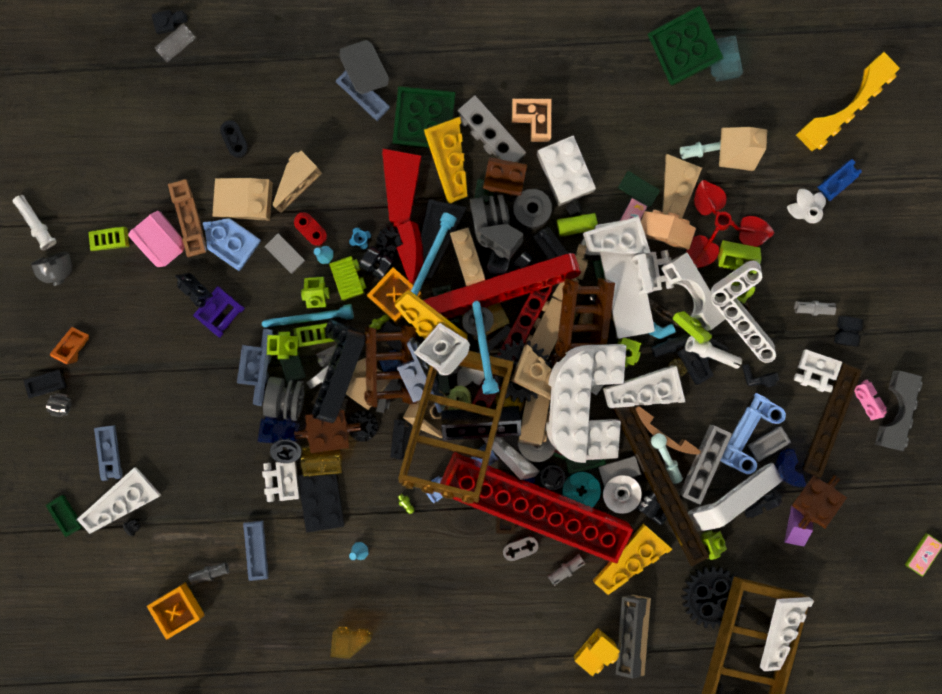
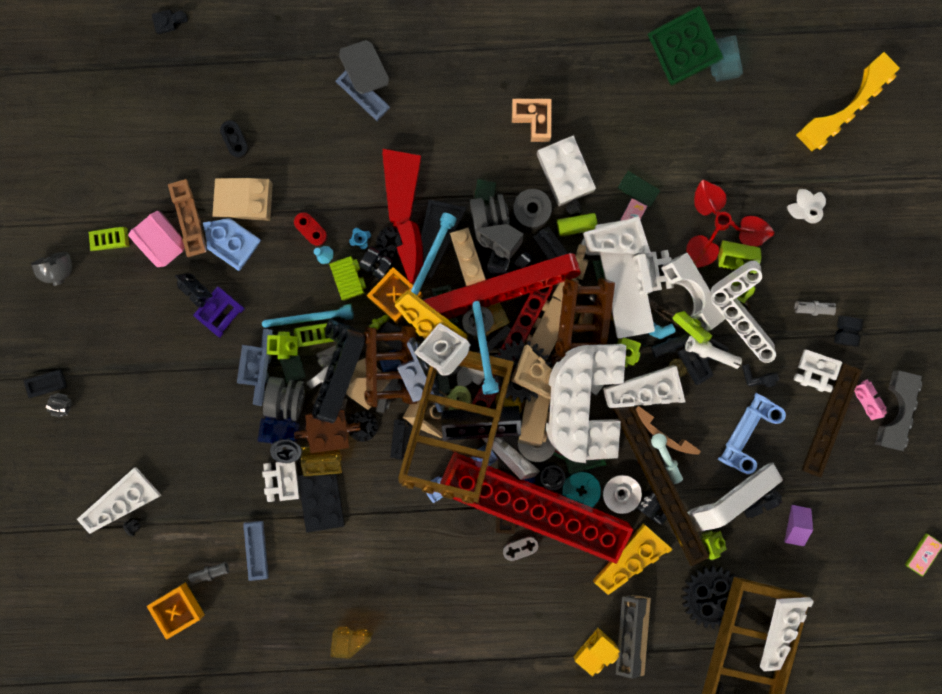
white pin [13,195,57,250] -> none
dark green tile [45,494,83,538] -> none
orange slope [50,327,89,364] -> none
sand blue plate [94,425,123,481] -> none
clear hinge [155,23,196,62] -> none
light grey tile [264,233,305,274] -> none
tan slope [273,151,322,213] -> none
lime brick [301,277,330,308] -> none
medium azure rock [349,542,369,560] -> none
dark green plate [392,86,455,148] -> none
lime piece [398,494,415,514] -> none
yellow wing [424,117,468,203] -> none
light grey brick [458,96,526,163] -> none
reddish brown bracket [483,157,527,196] -> none
light grey pin [547,554,585,586] -> none
light grey tile [598,456,641,486] -> none
light nougat brick [641,210,696,250] -> none
tan wing [662,154,702,219] -> none
light grey brick [679,425,732,505] -> none
light aqua pin [680,140,721,159] -> none
tan slope [719,127,767,171] -> none
light grey tile [747,426,791,462] -> none
clear blue cylinder [775,448,806,487] -> none
reddish brown plate [792,476,847,529] -> none
blue hinge [817,159,862,201] -> none

